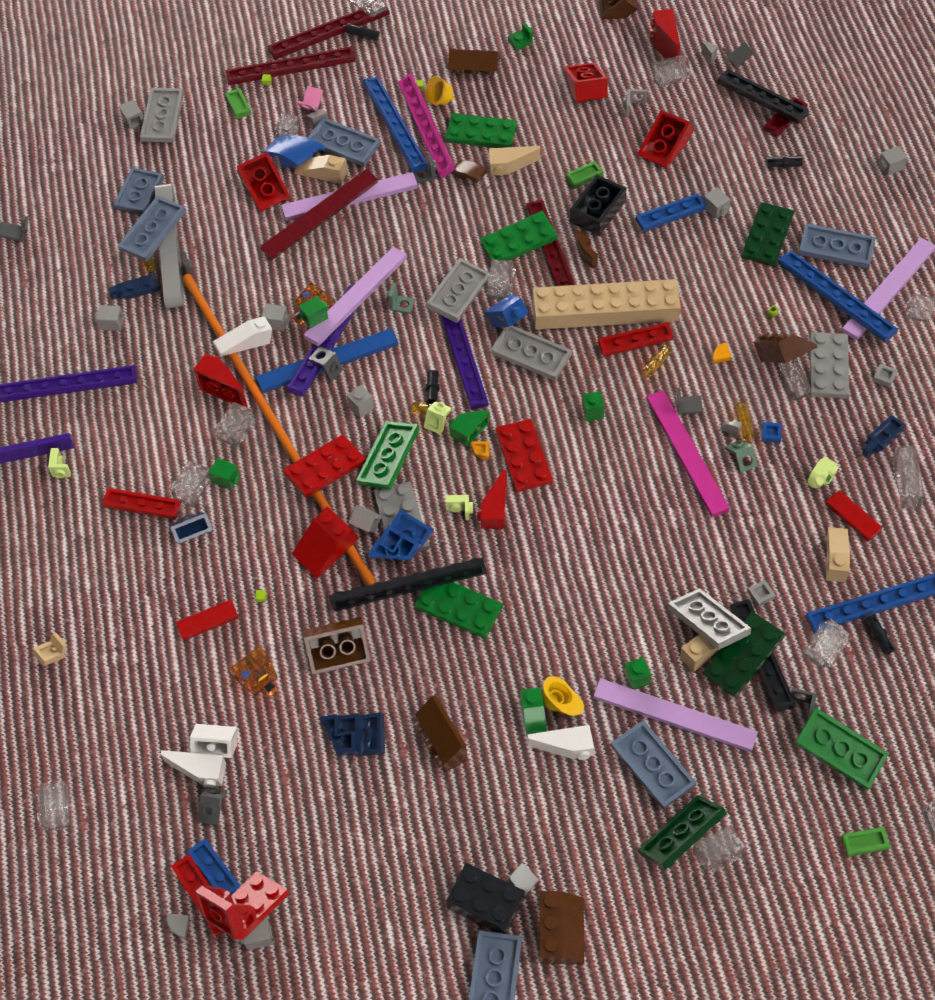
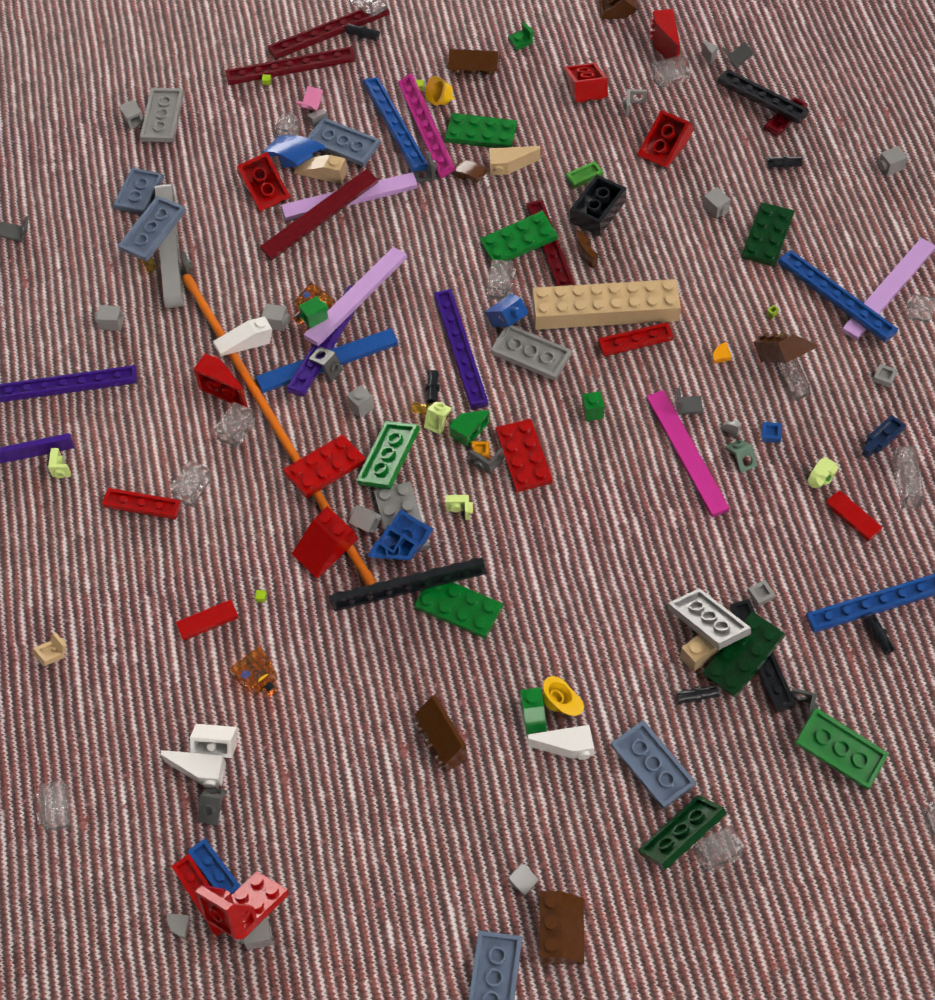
dark blue hinge [108,273,160,300] -> none
dark blue slope [170,512,213,544] -> none
green brick [208,458,240,490] -> none
bright green tile [225,88,252,119] -> none
reddish brown slope [303,617,371,675] -> none
dark blue slope [320,712,385,756] -> none
sand green bracket [387,282,415,314] -> none
light grey plate [426,258,491,323] -> none
black brick [446,863,525,934] -> none
red slope [477,470,507,529] -> none
lavender tile [593,678,758,752] -> none
green brick [624,657,652,690] -> none
blue plate [636,193,706,232] -> none
clear yellow pin [642,345,672,378] -> none
clear yellow pin [735,402,755,440] -> none
sand blue plate [799,223,876,269] -> none
clear brick [802,619,850,669] -> none
light grey plate [810,332,849,399] -> none
tan slope [826,527,850,582] -> none
bright green tile [841,827,890,857] -> none
none -> dark grey bracket [469,448,504,474]
none -> black pin [676,684,720,704]

